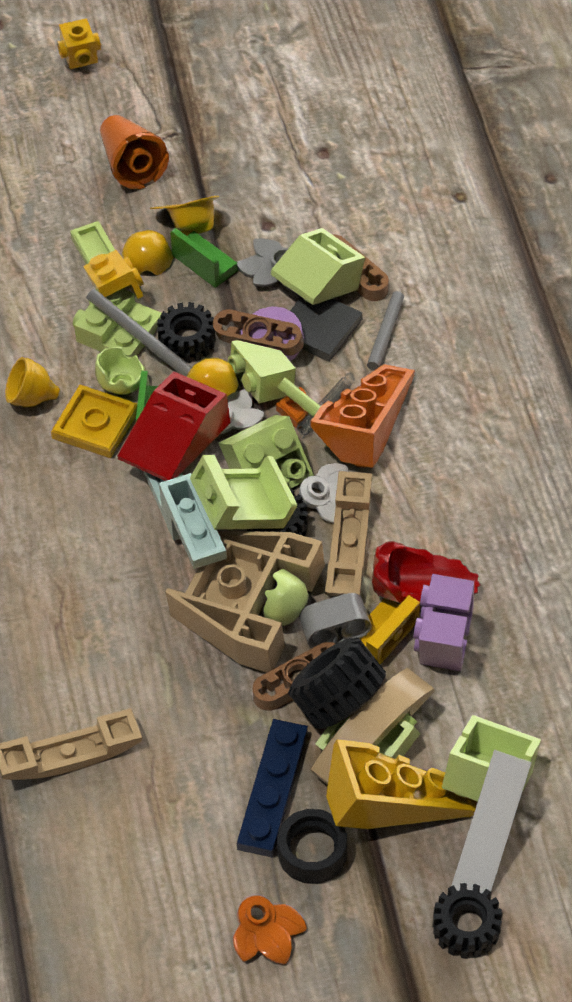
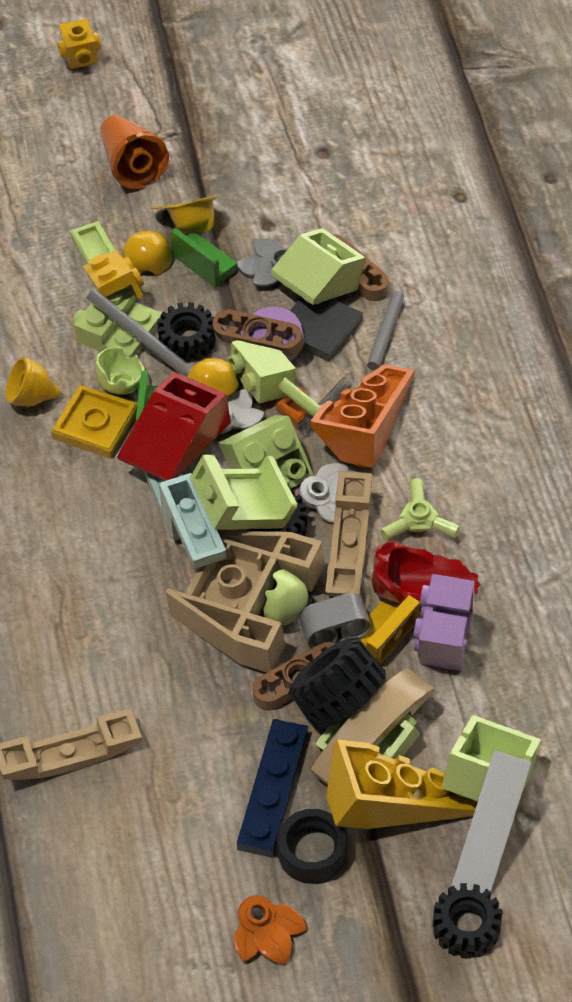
none -> yellowish green piece [380,478,460,541]

